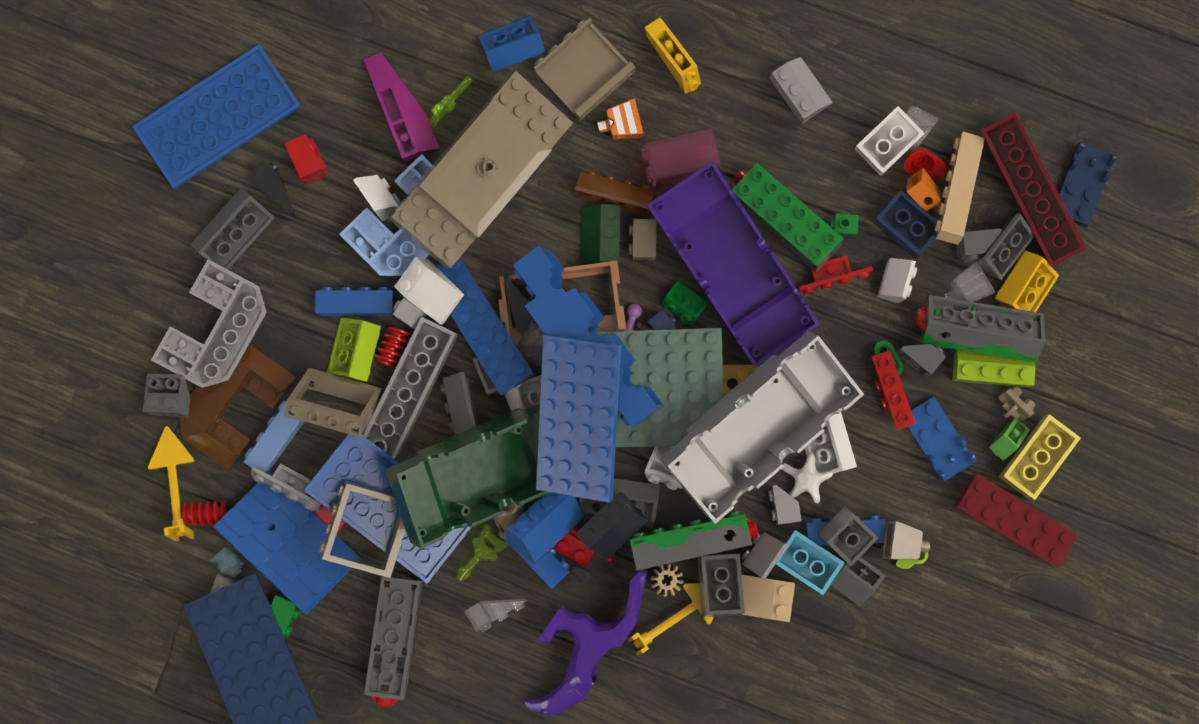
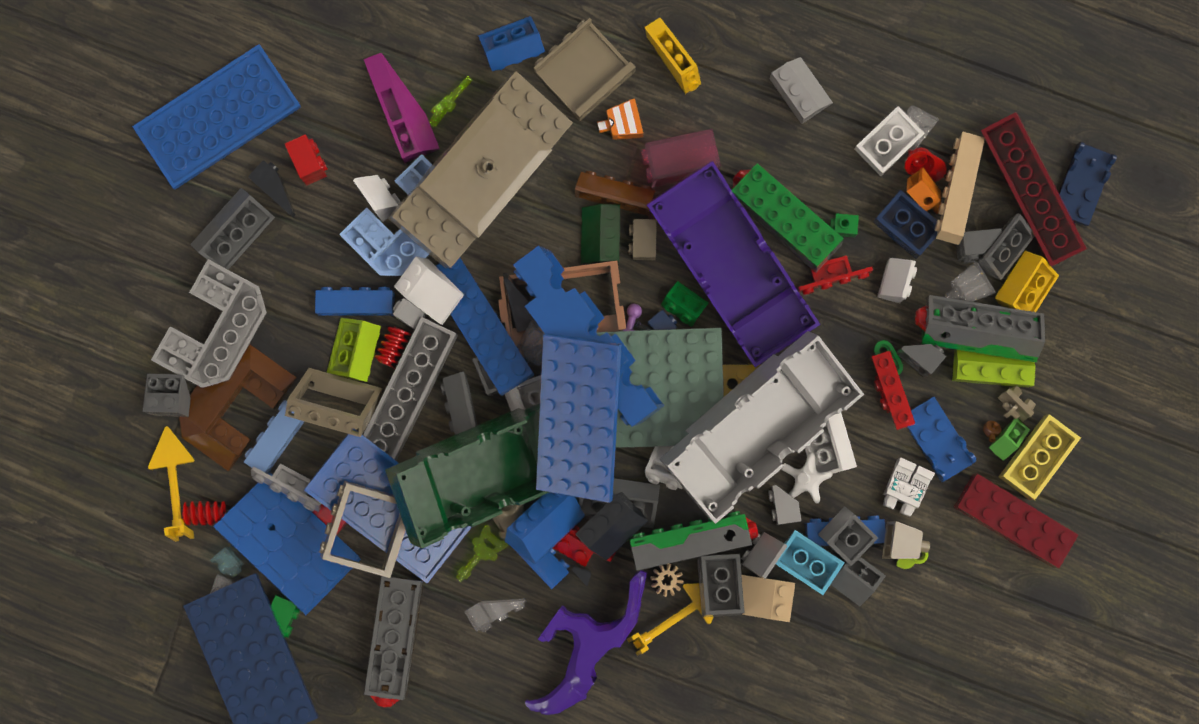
none -> white hips [883,458,935,517]
none -> reddish brown piece [983,421,1002,442]

